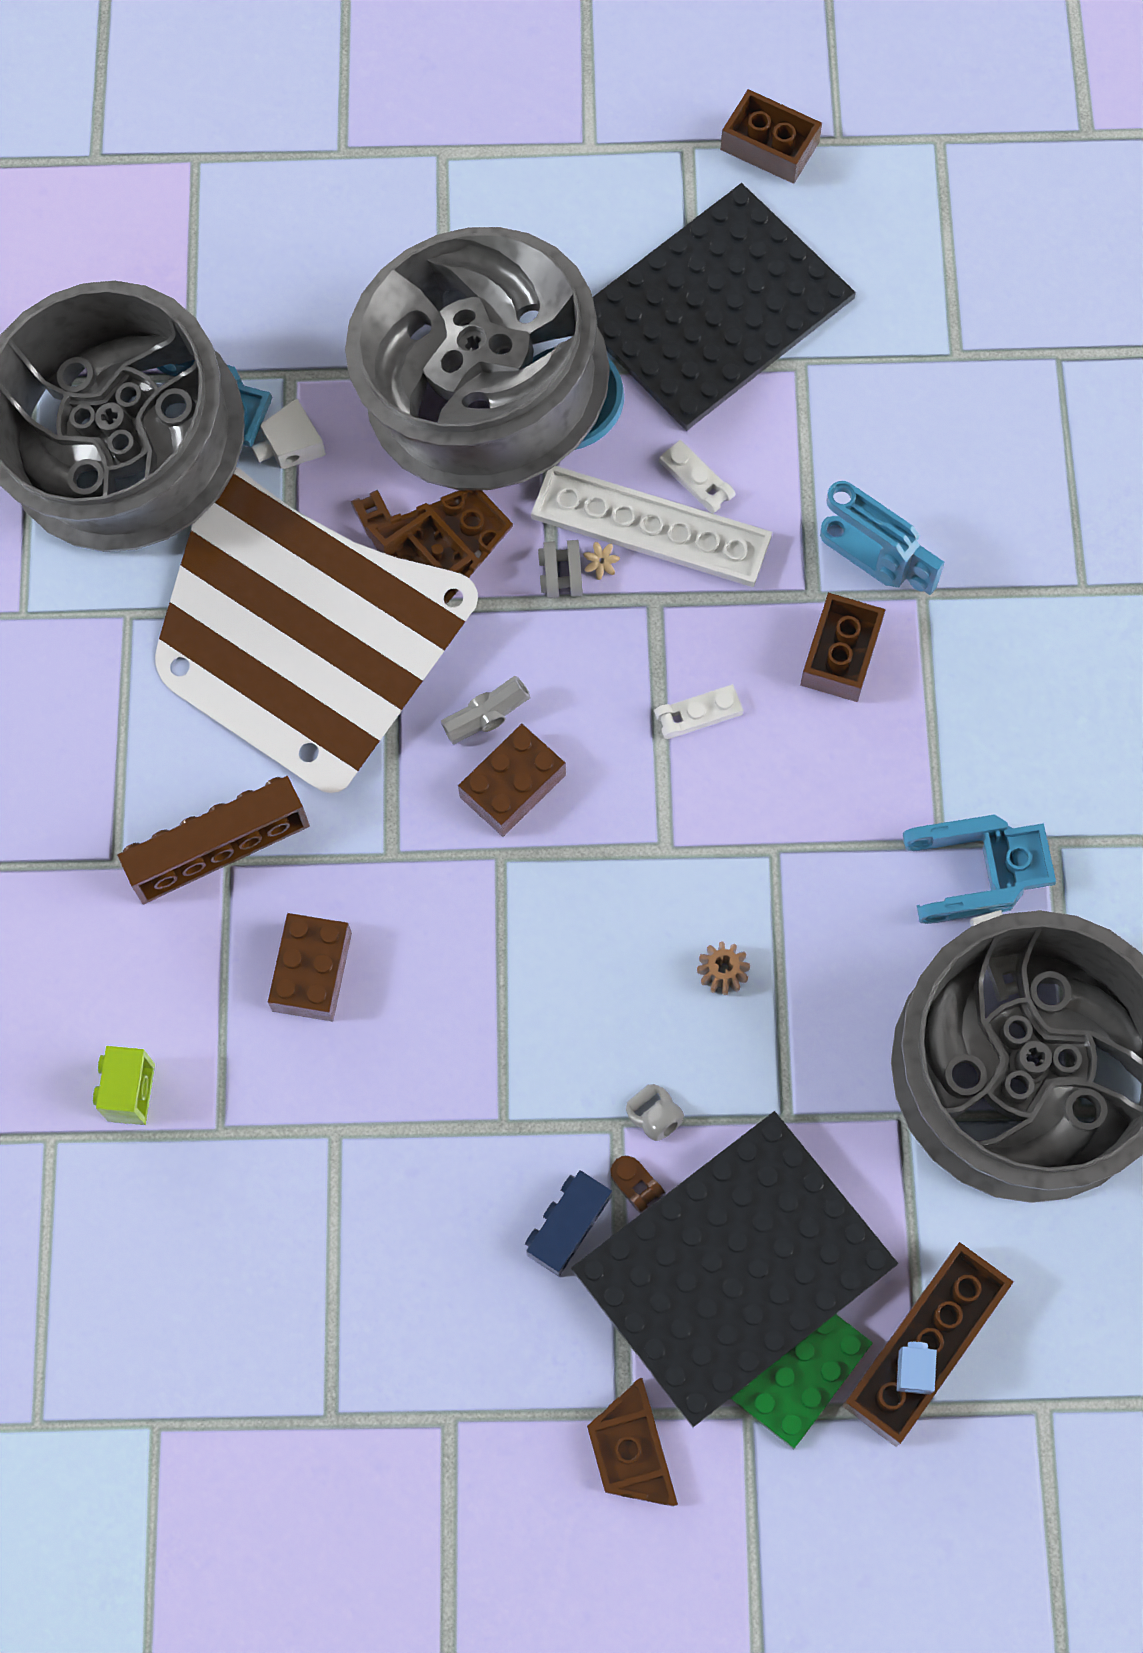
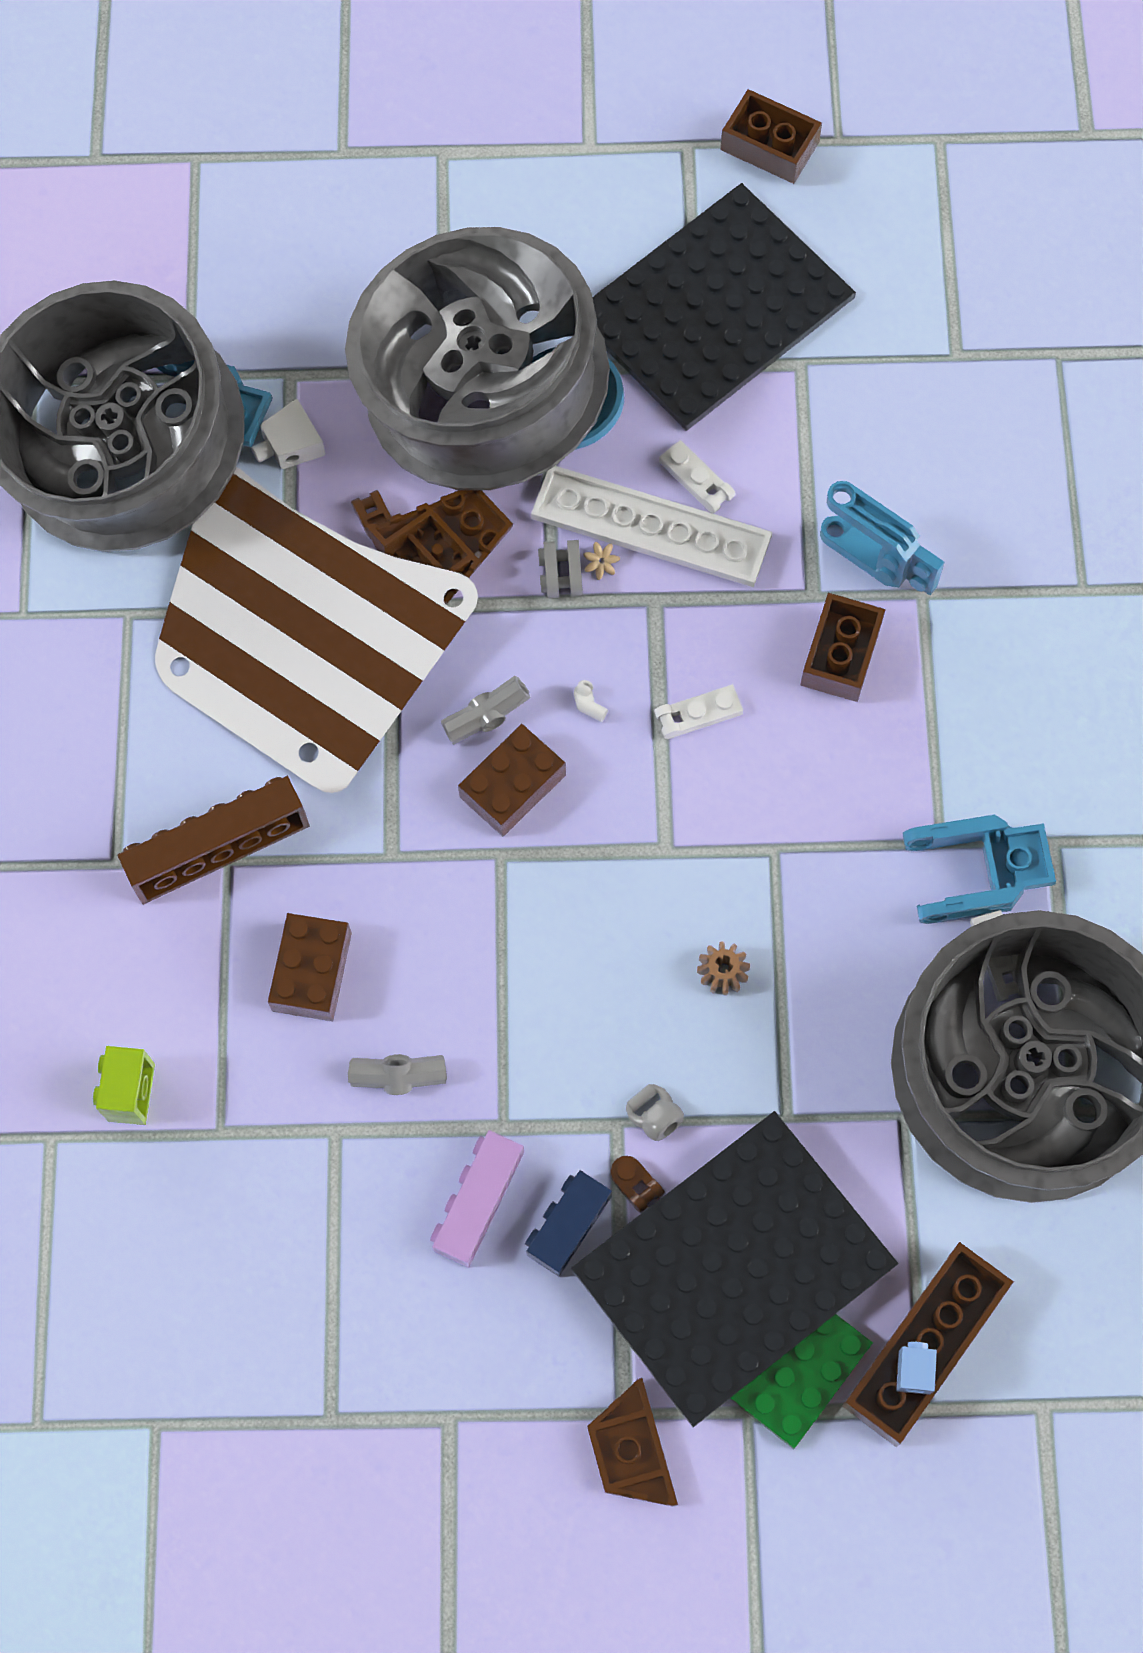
none -> light grey piece [348,1054,447,1095]
none -> lavender brick [430,1130,524,1268]
none -> white arm [574,680,608,722]

